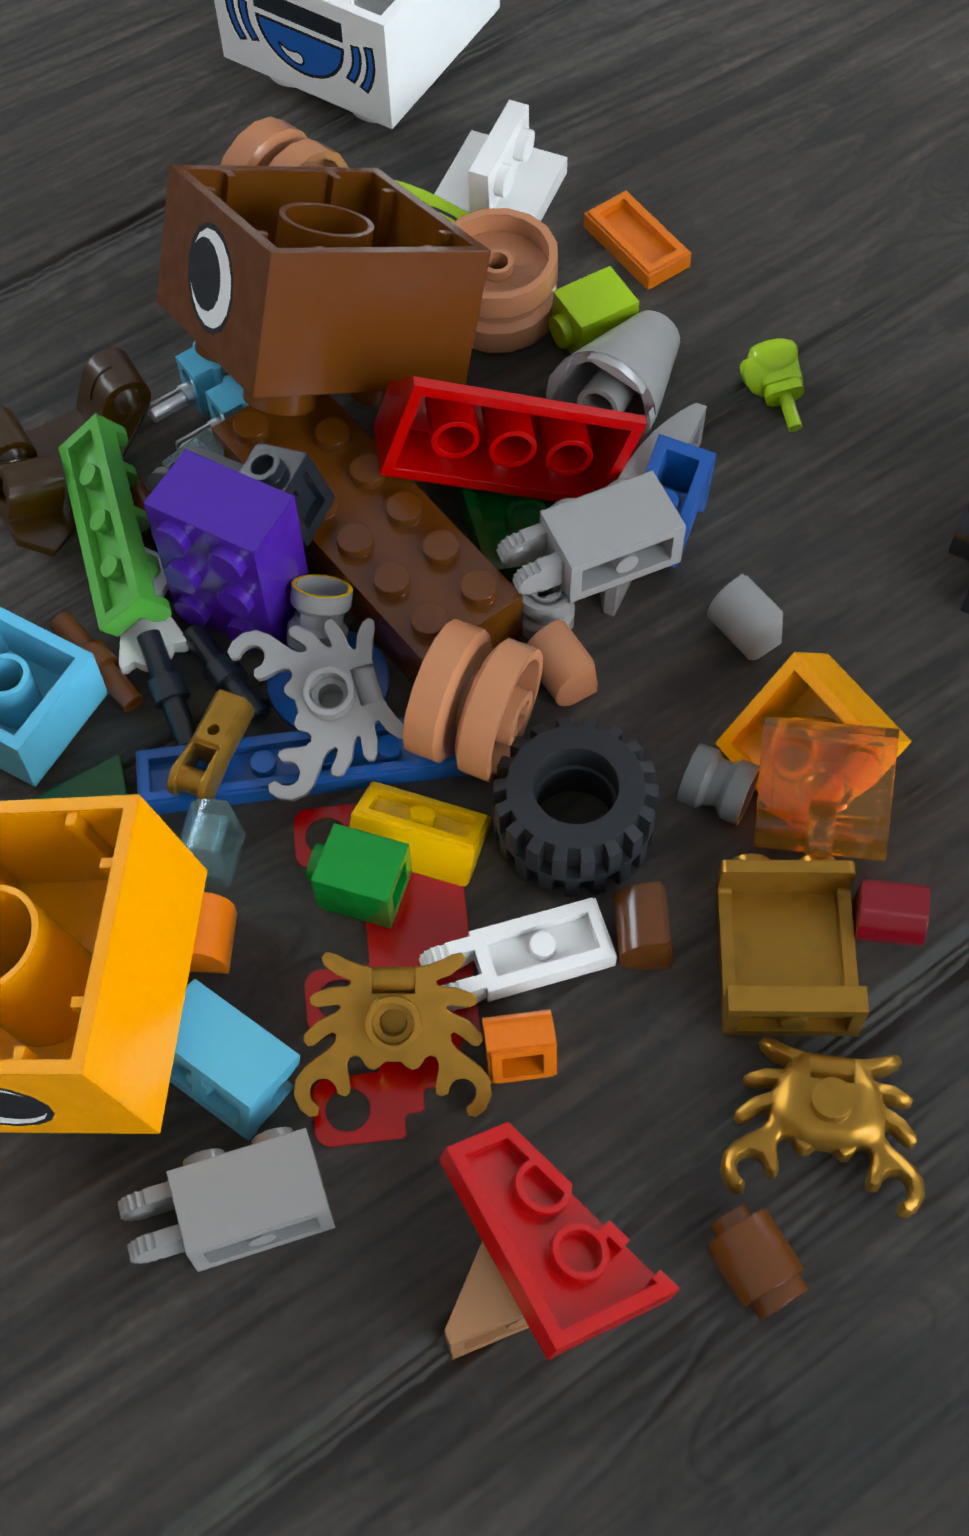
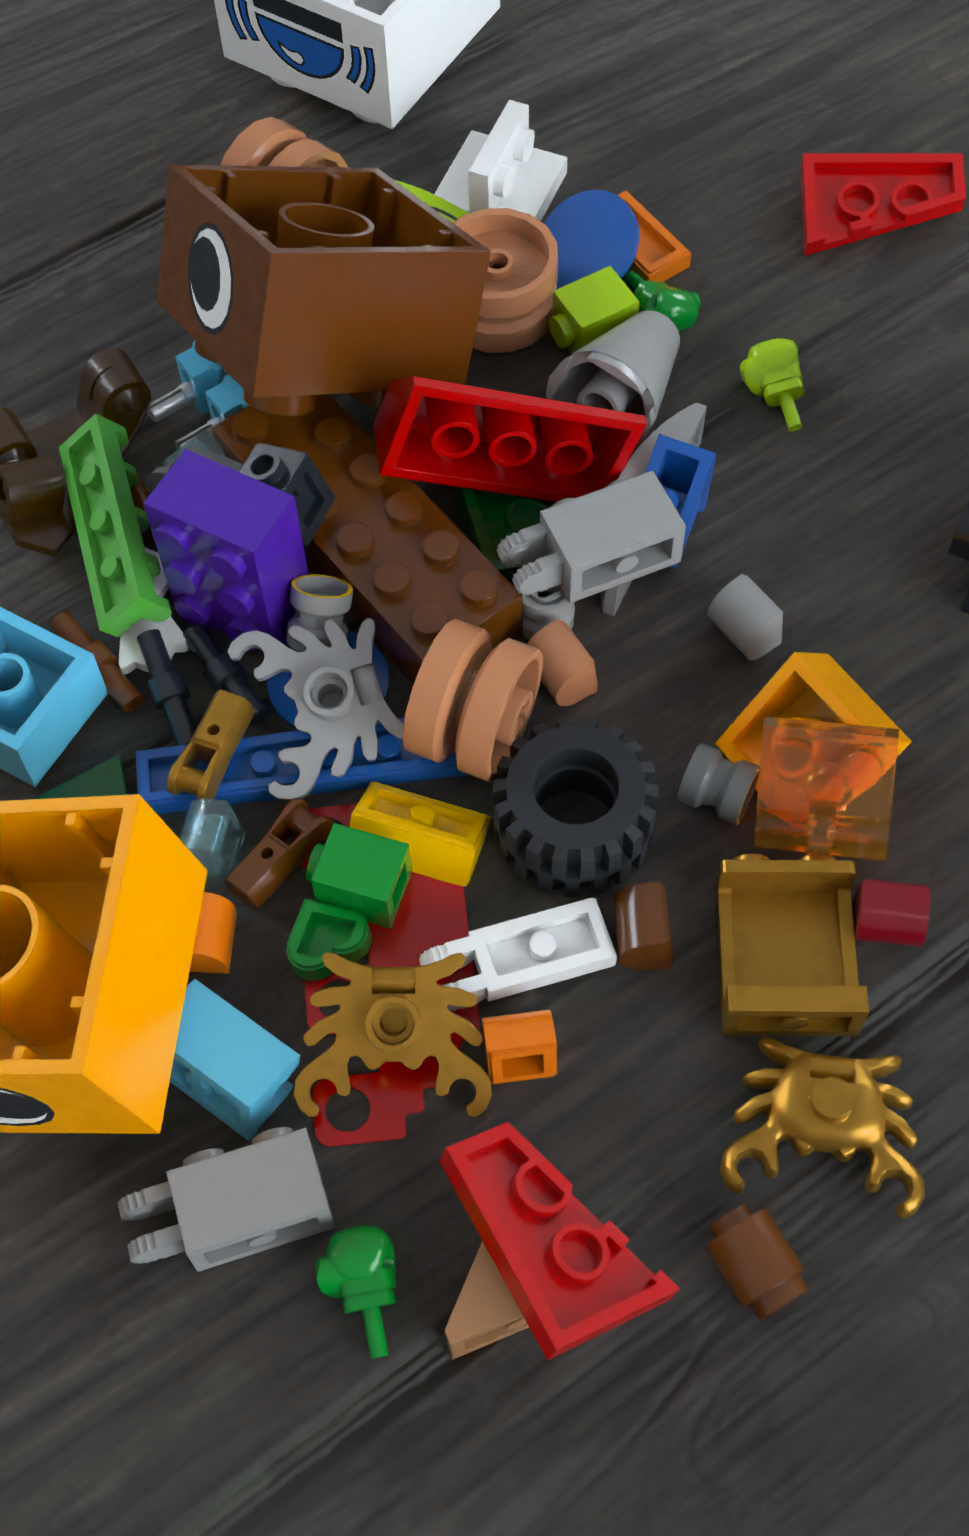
none -> reddish brown bar [224,798,333,911]
none -> green tile [286,898,372,981]
none -> green piece [315,1225,396,1359]
none -> blue piece [544,190,639,289]
none -> green piece [624,271,701,333]
none -> red wing [800,153,966,256]

